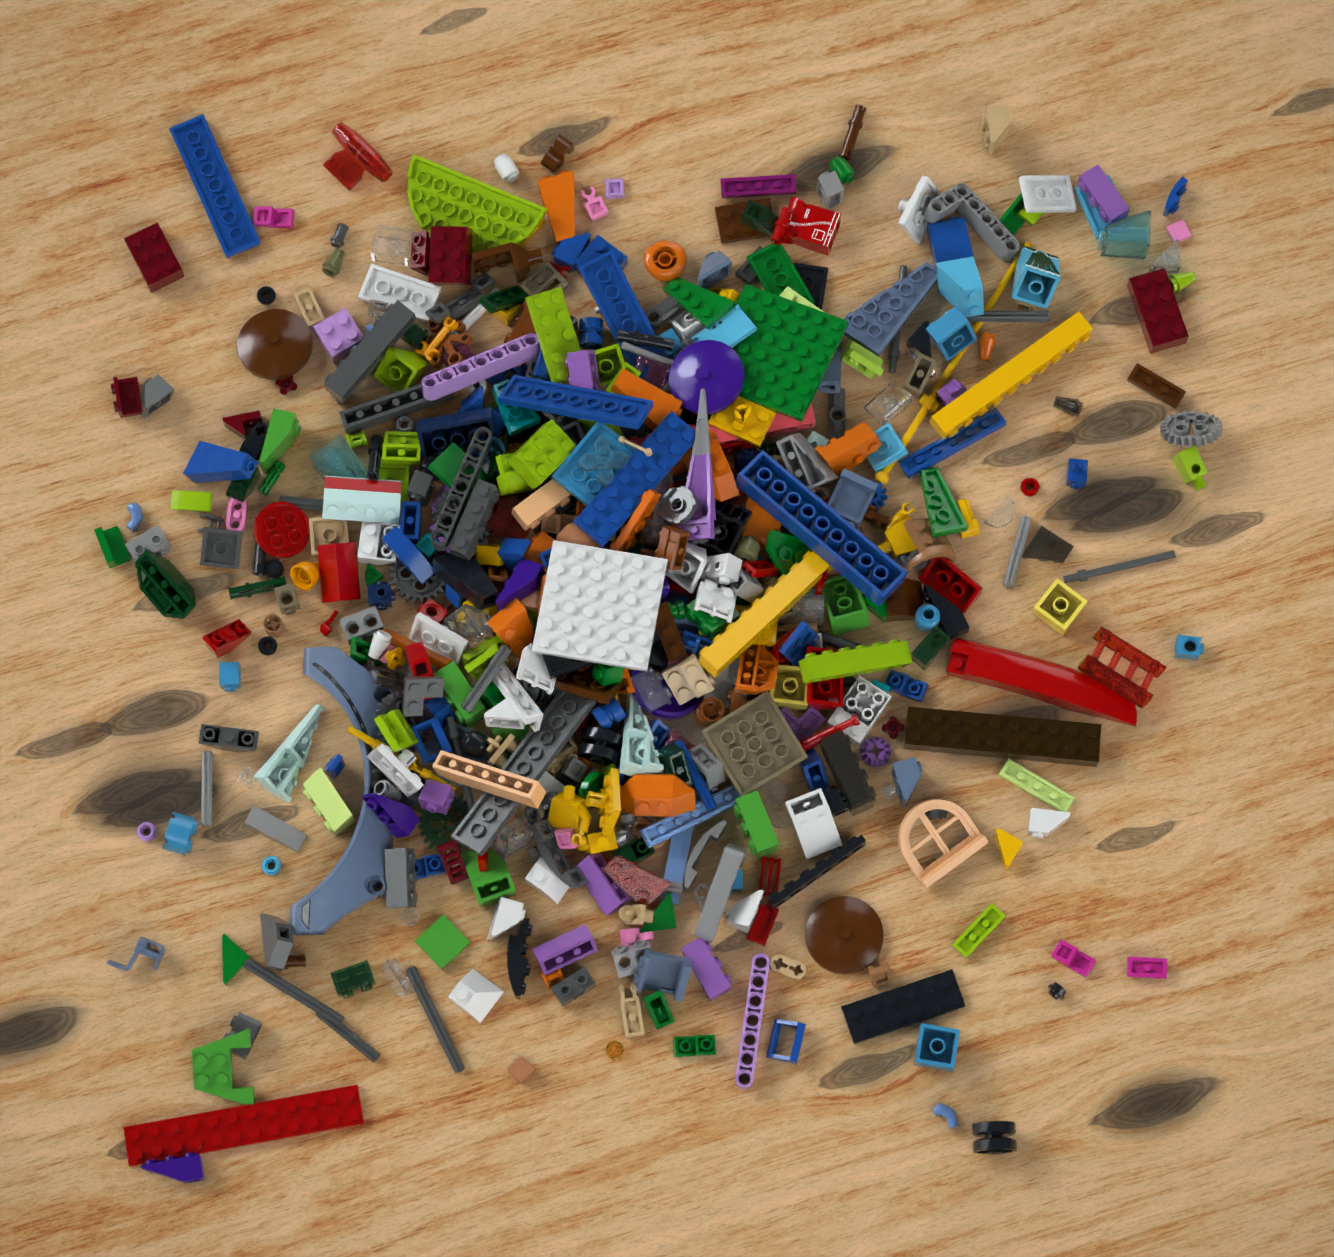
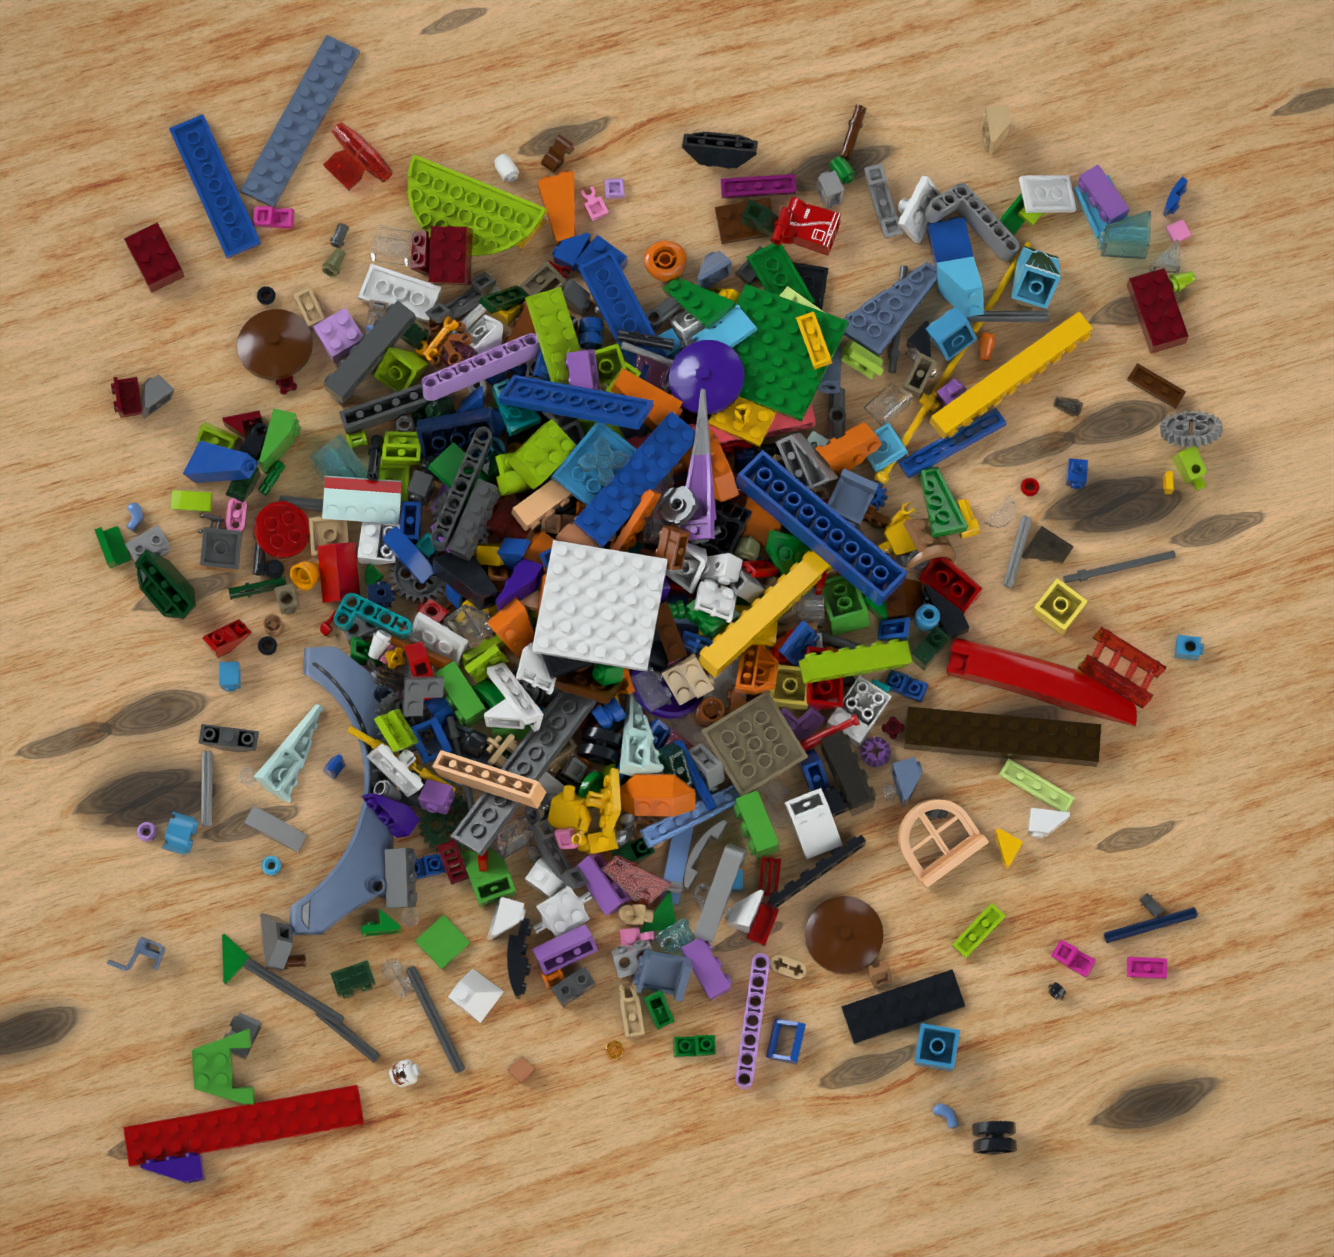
yellowish green slope [303,767,355,835] -> none
dark grey axle [461,644,512,712] -> none
reddish brown plate [472,242,544,283] -> none
tan hinge [618,436,652,457] -> none
none -> lime slope [195,422,239,450]
none -> sand blue plate [240,35,360,208]
none -> teal beam [334,593,413,639]
none -> green slope [361,909,402,937]
none -> white head [389,1059,420,1087]
none -> clear green slope [411,397,456,427]
none -> white slope [460,314,503,356]
none -> white plate [533,886,593,938]
none -> dark grey slope [563,278,592,316]
none -> clear light blue piece [656,919,696,953]
none -> black wedge [682,131,758,169]
none -> yellow plate [796,311,832,370]
none -> light grey slope [864,163,903,239]
none -> blue slope [877,617,910,642]
none -> dark blue axle [1103,907,1198,943]
none -> dark grey pin [1139,893,1164,918]
none -> yellow tile [1163,471,1174,495]

